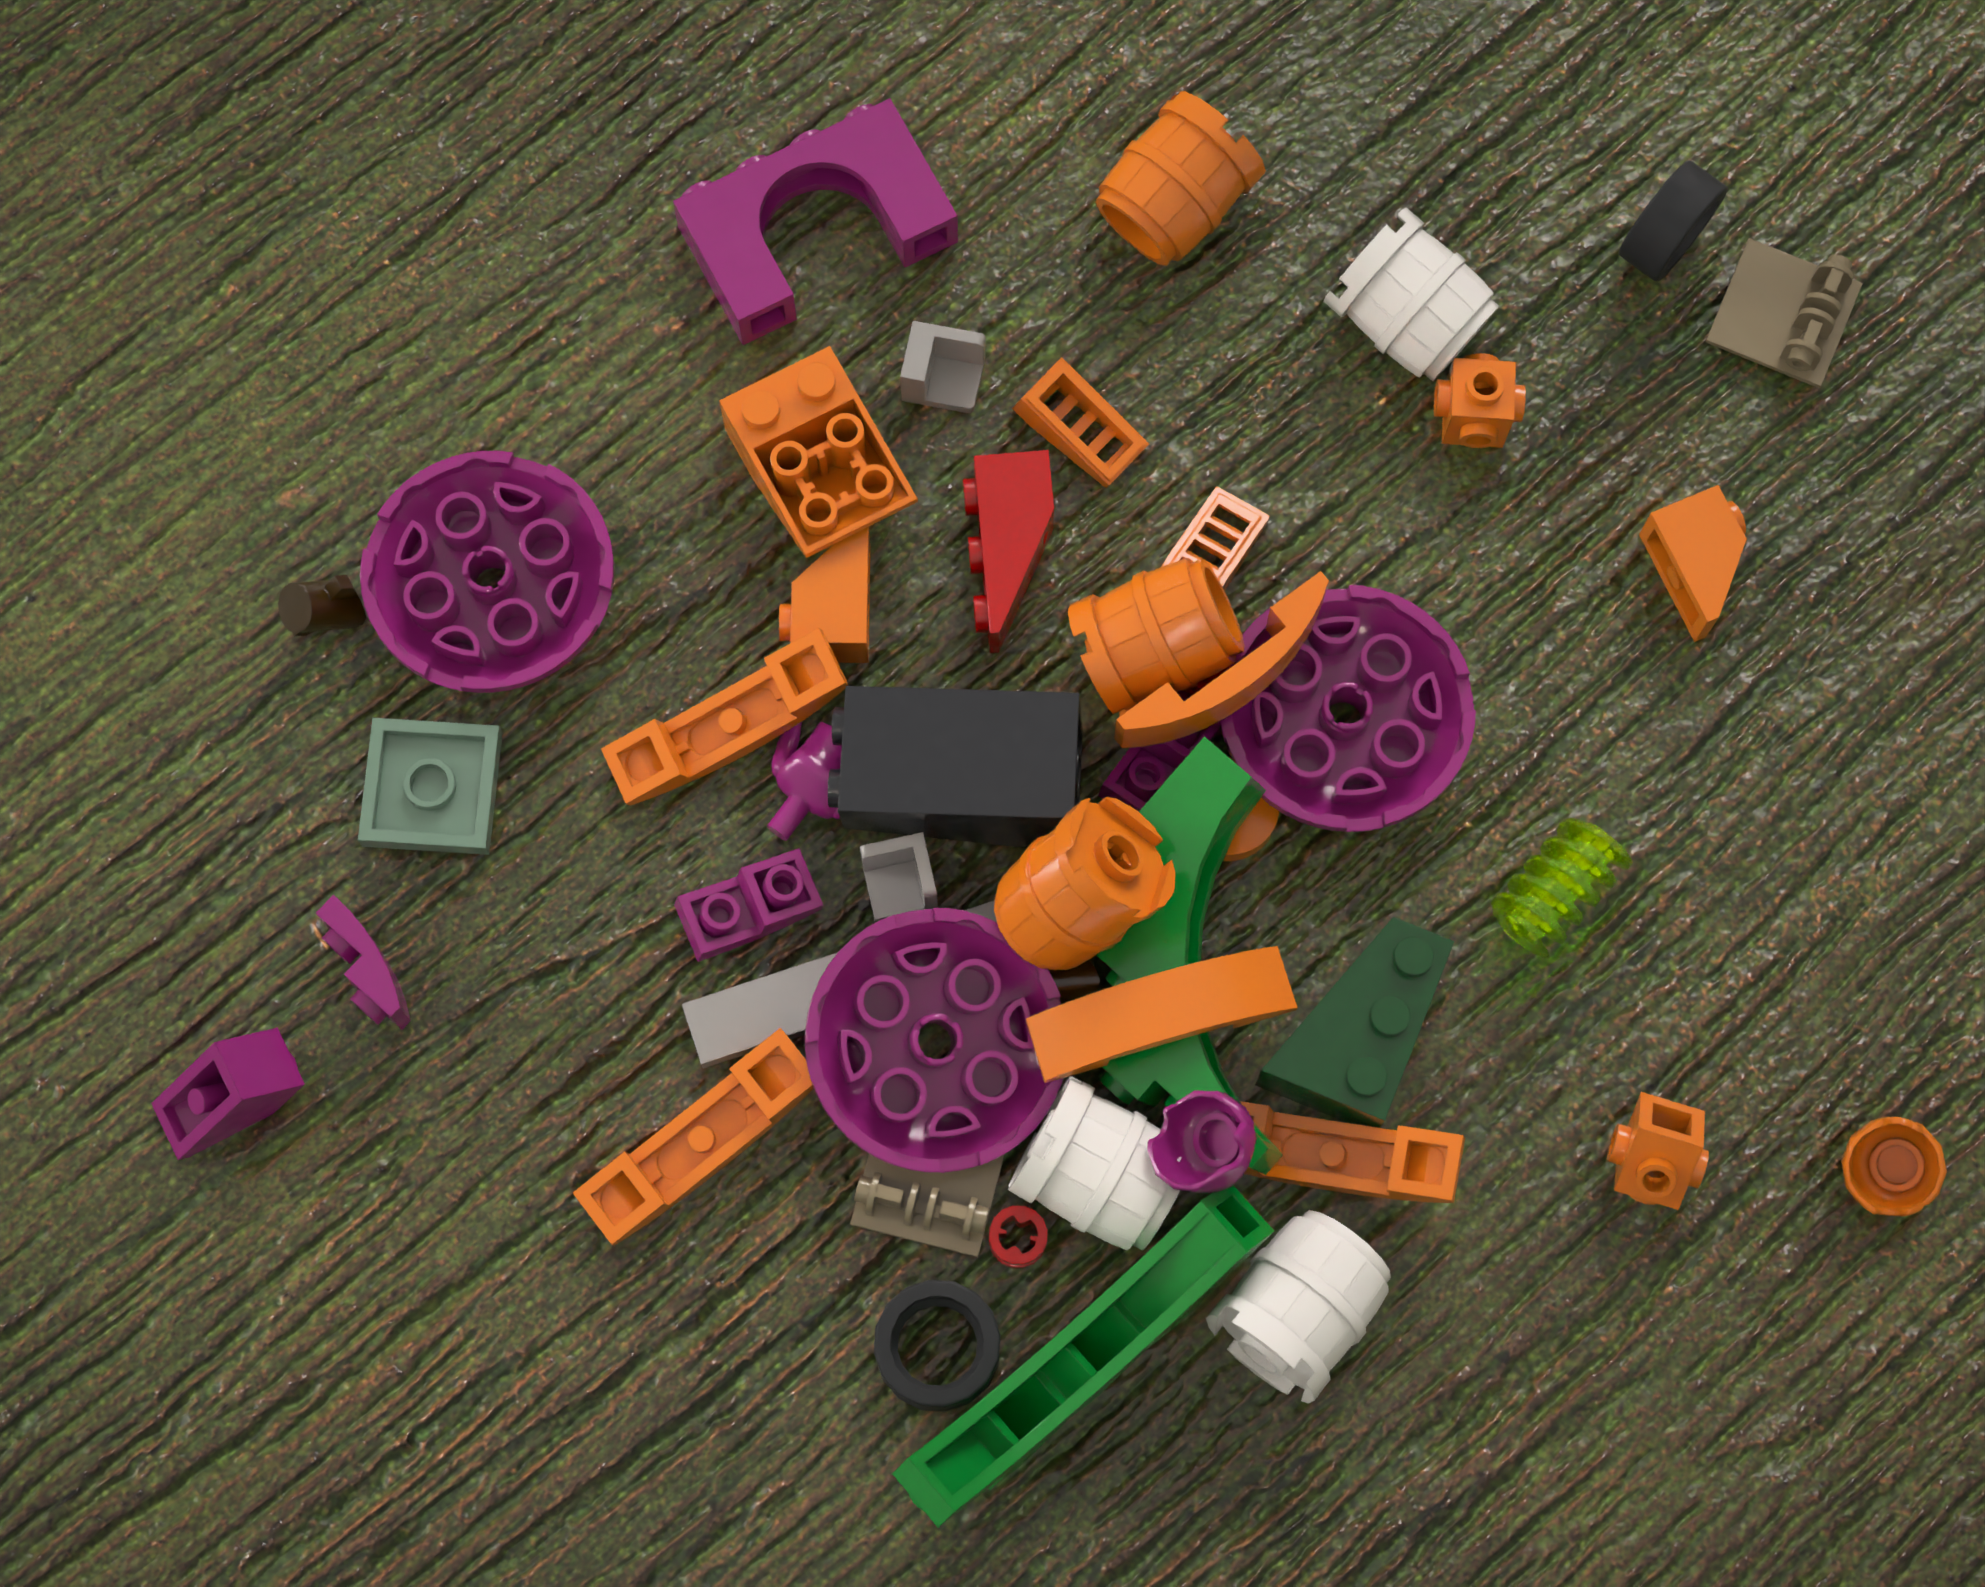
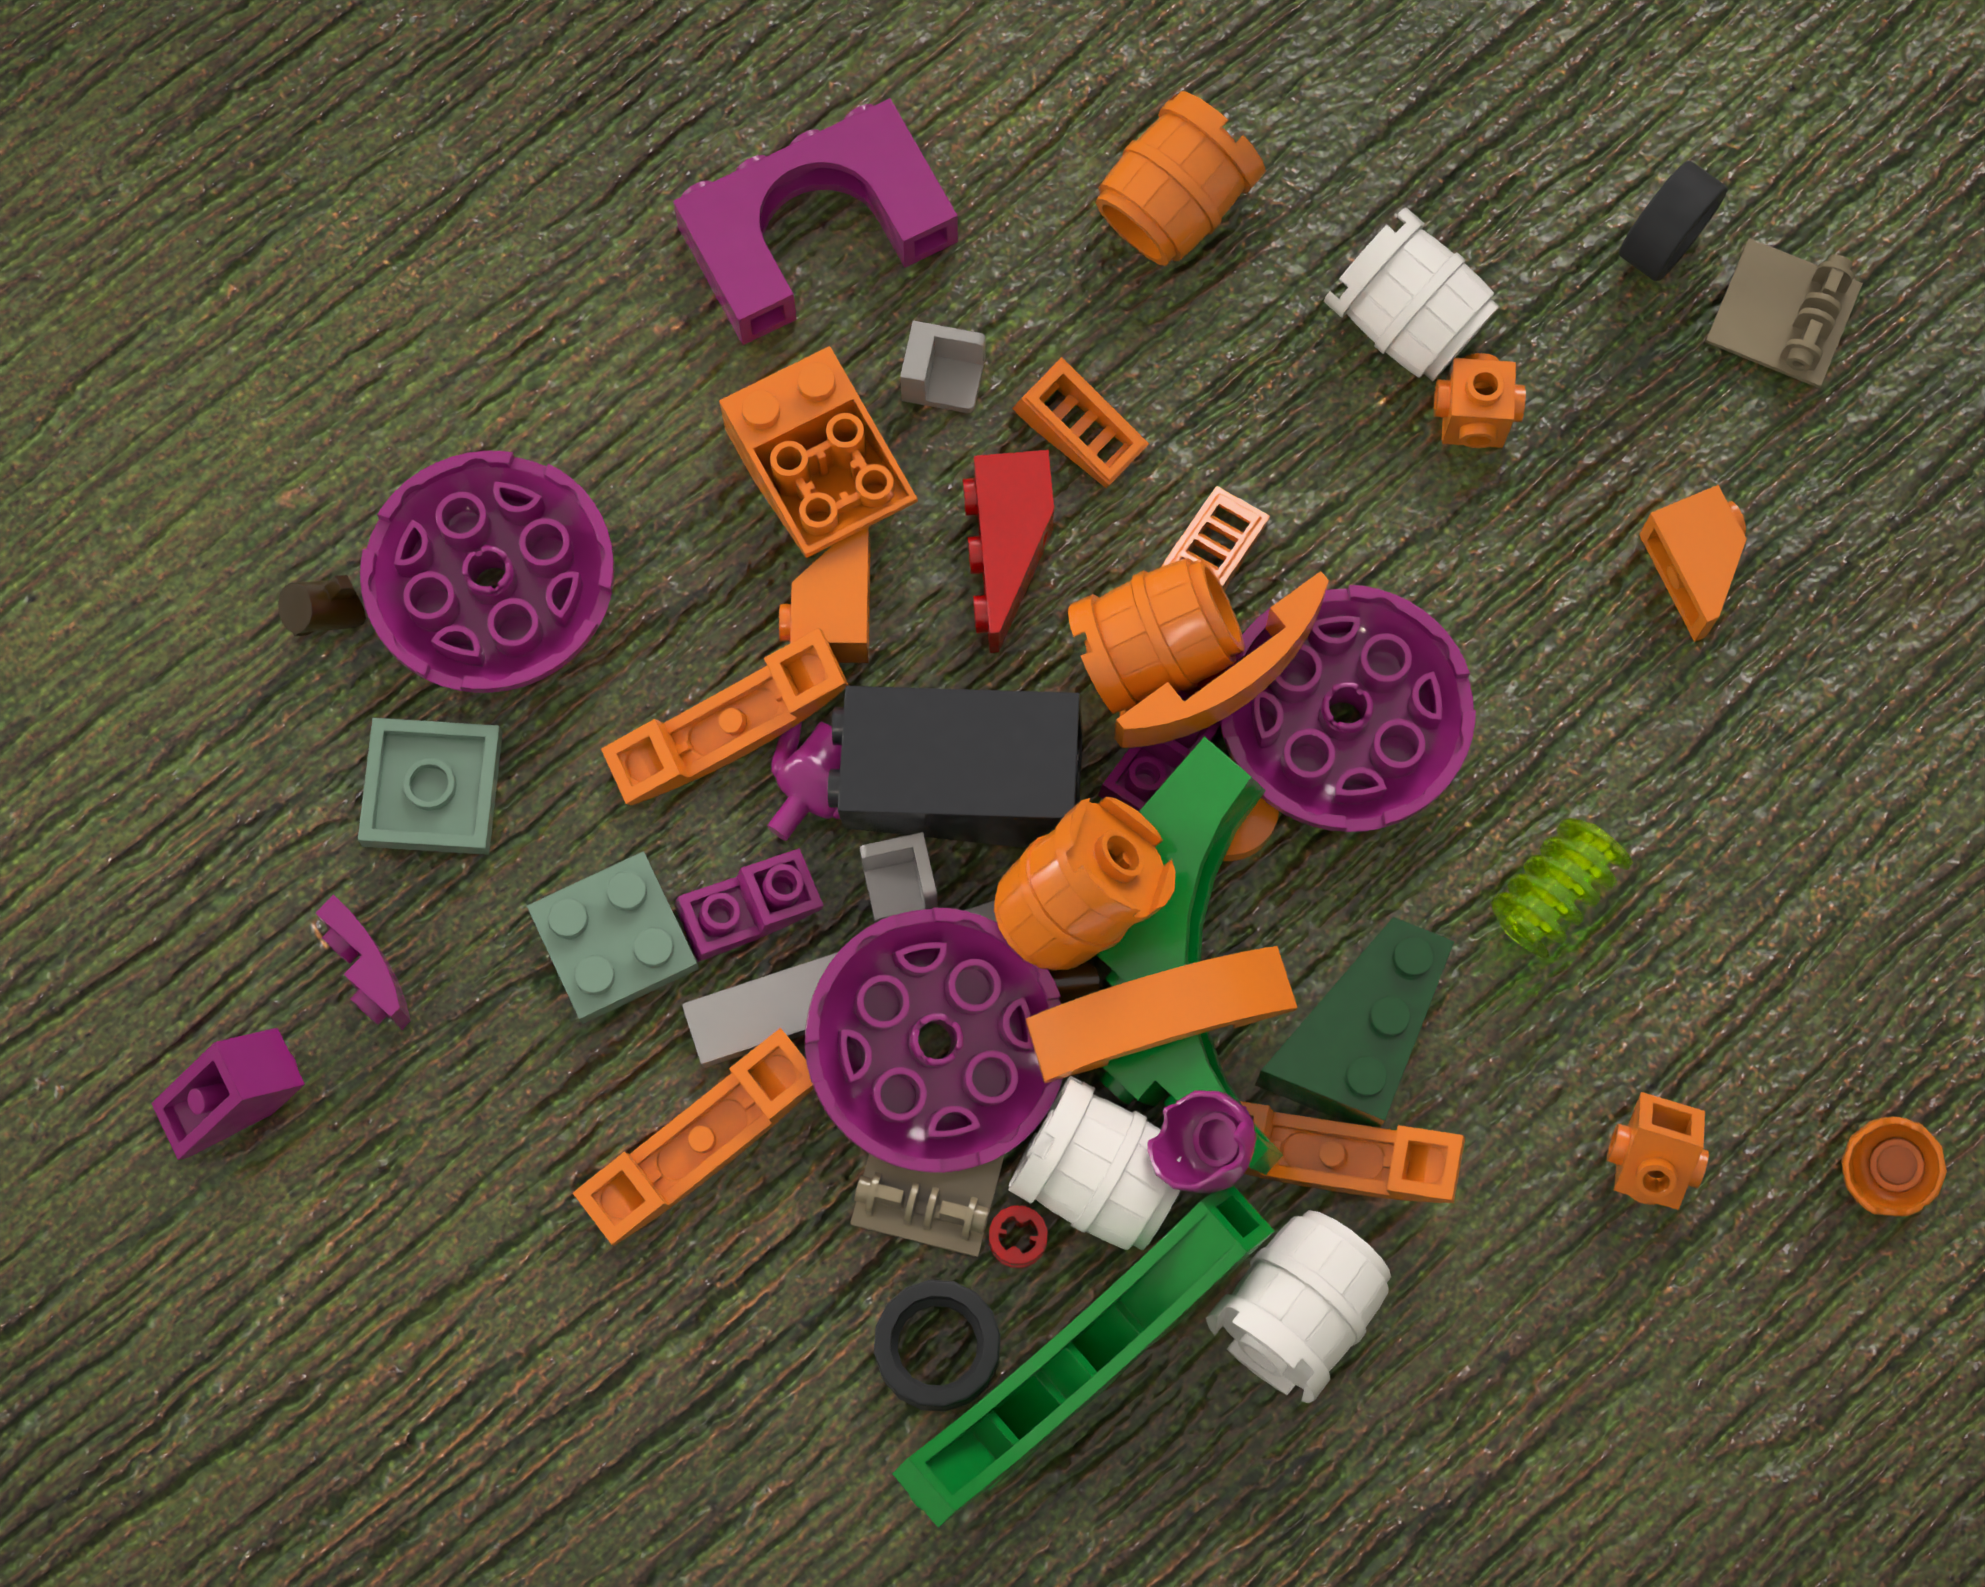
none -> sand green plate [527,851,699,1024]

